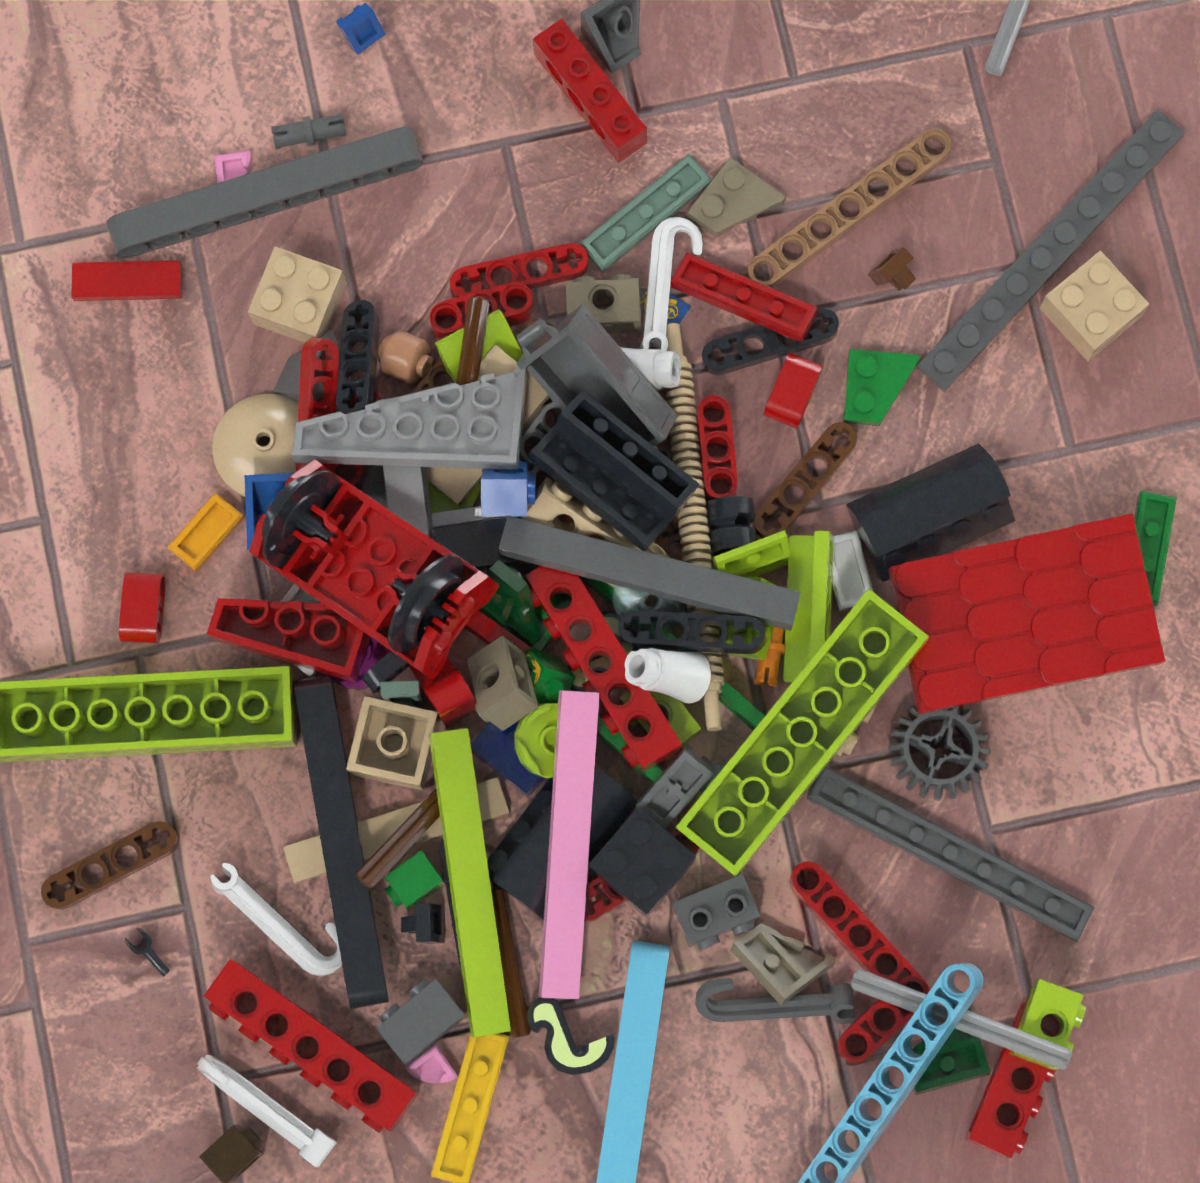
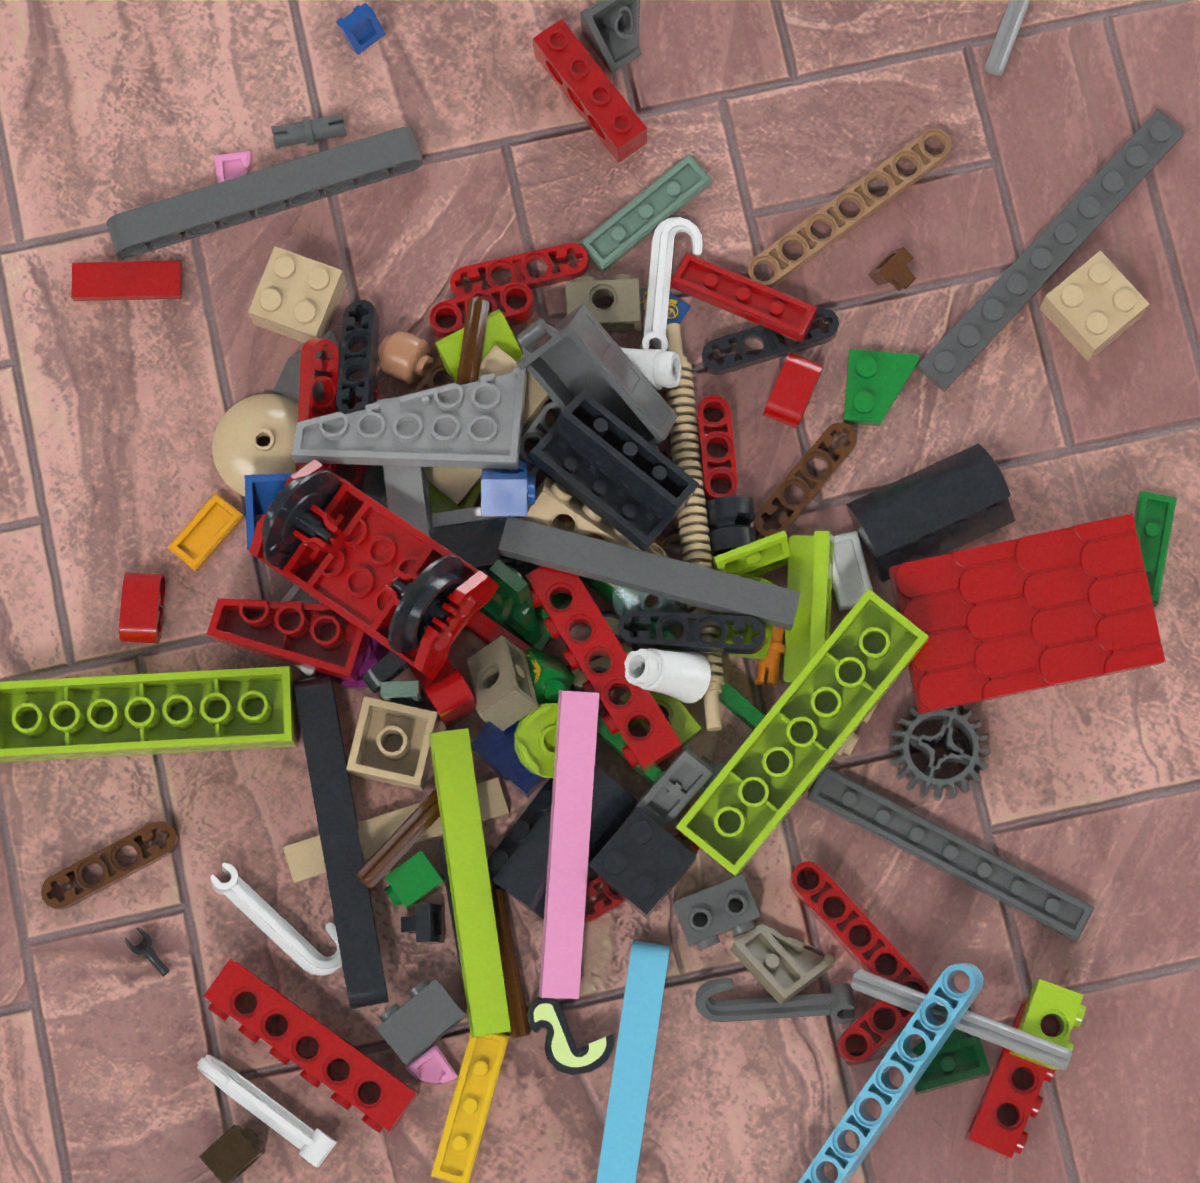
dark tan wing [687,157,786,237] -> none

